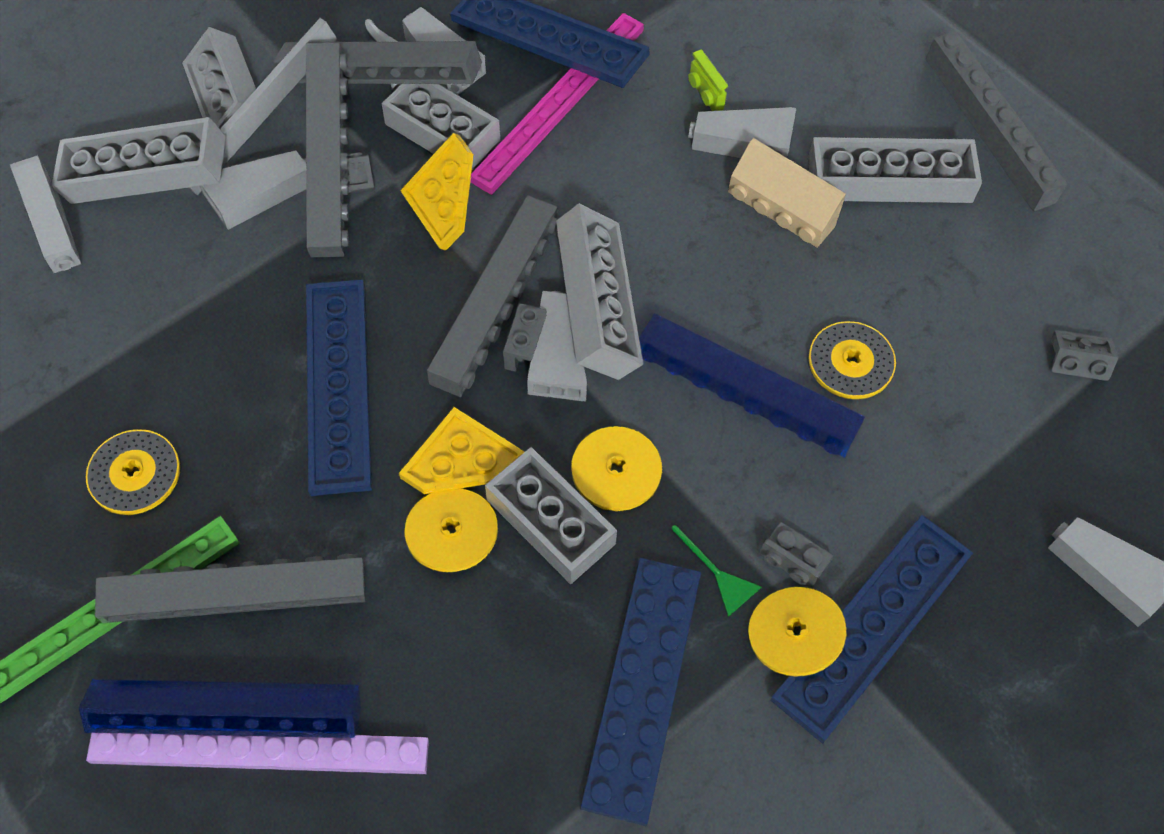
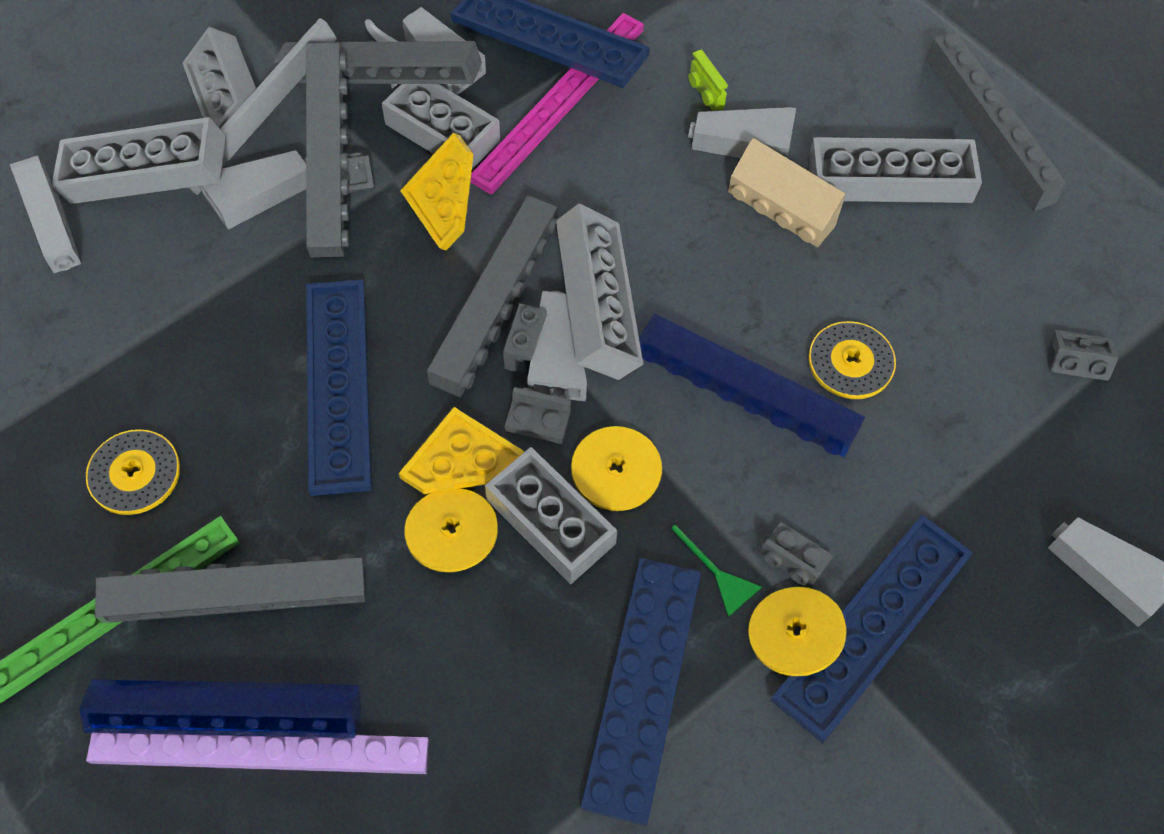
none -> dark grey bracket [505,387,571,444]

